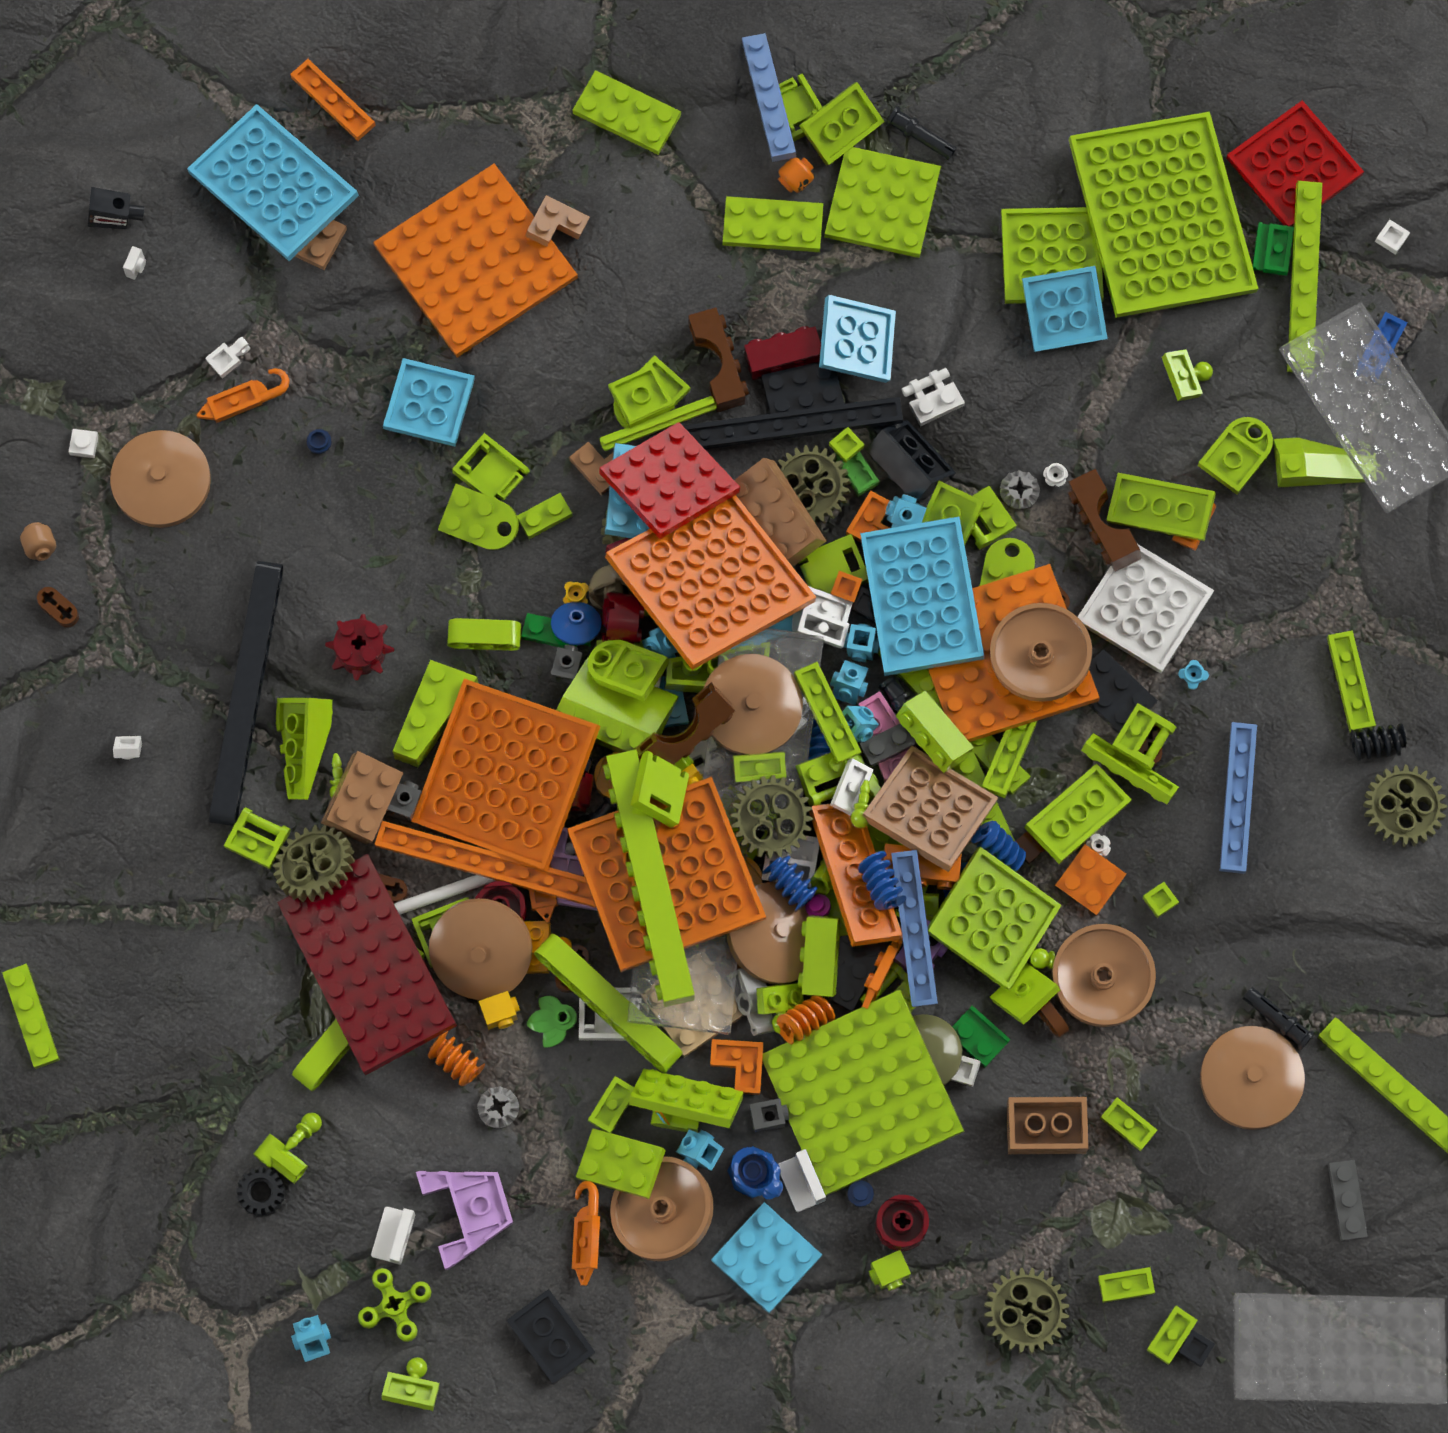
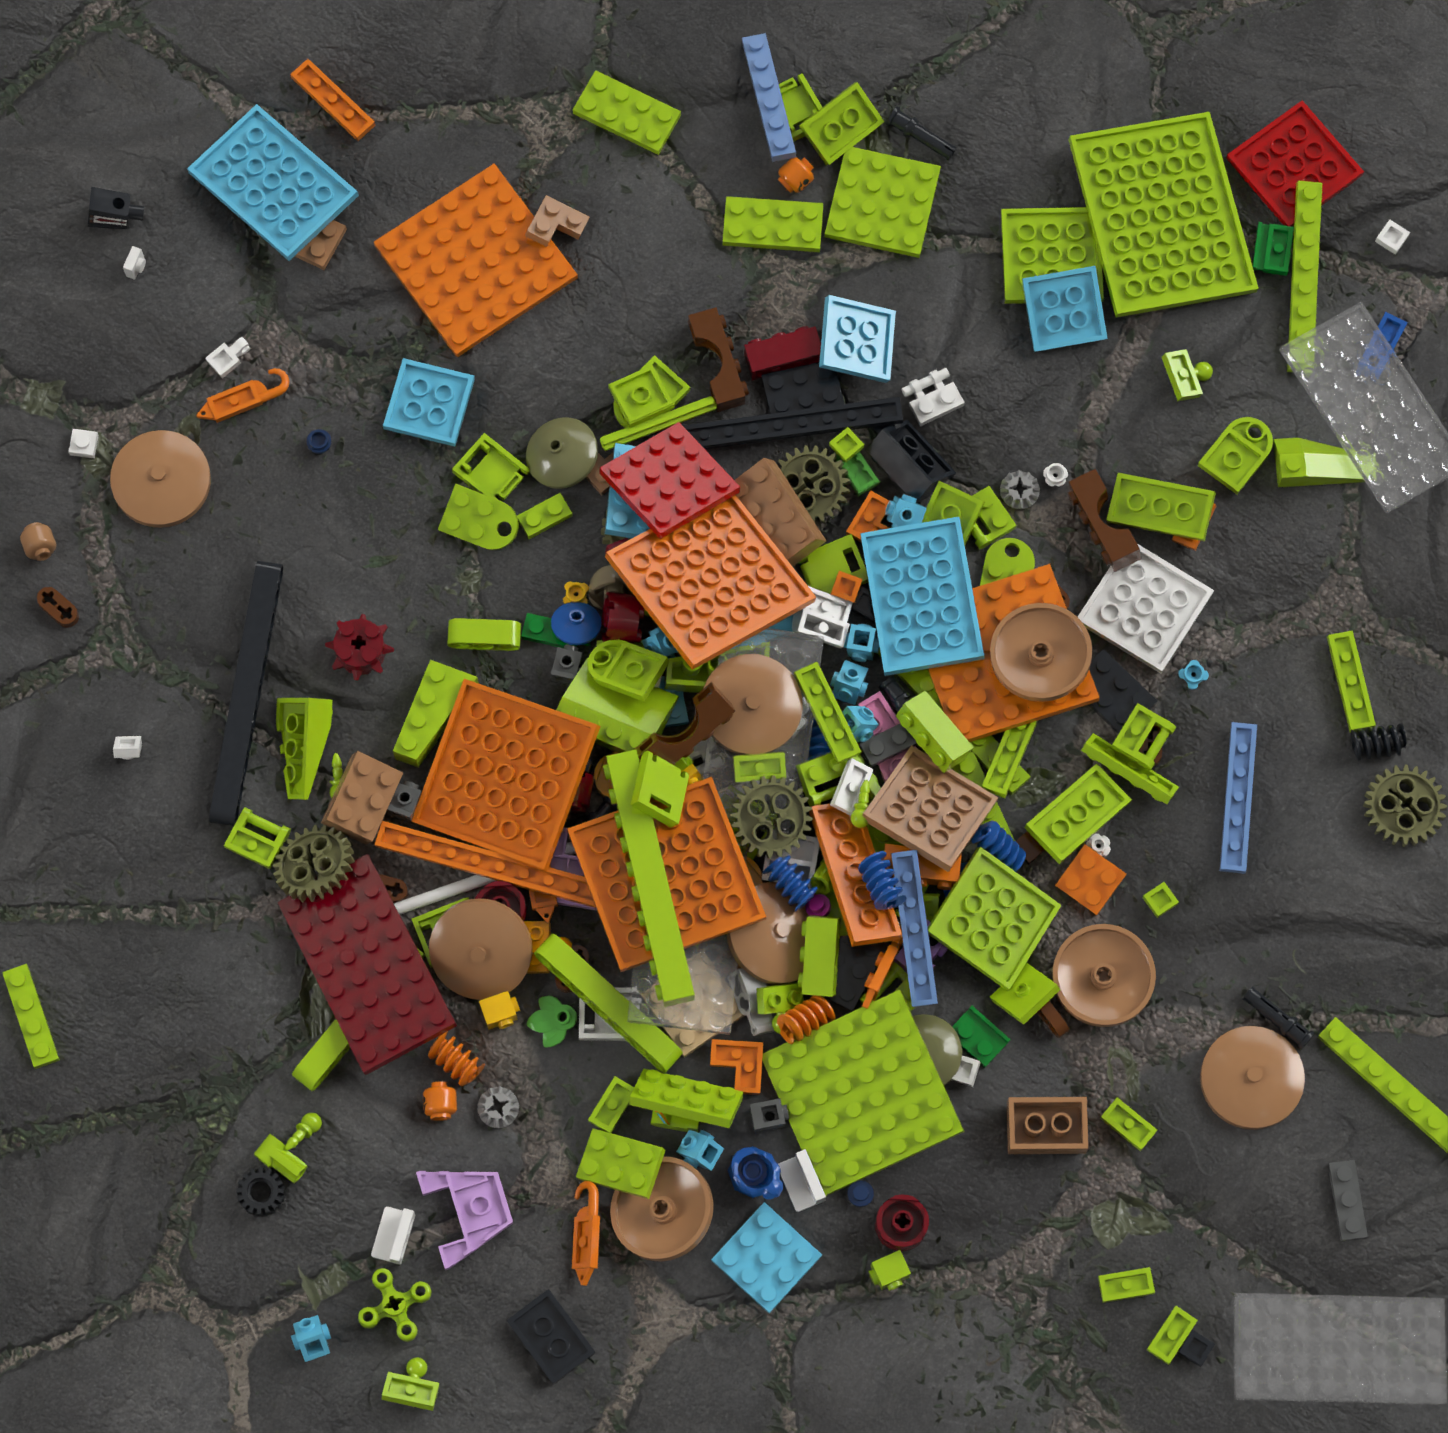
olive gear [984,1268,1069,1354] -> none
lime bar [1030,948,1056,969] -> none
none -> orange head [423,1082,457,1121]
none -> olive dish [526,417,598,489]

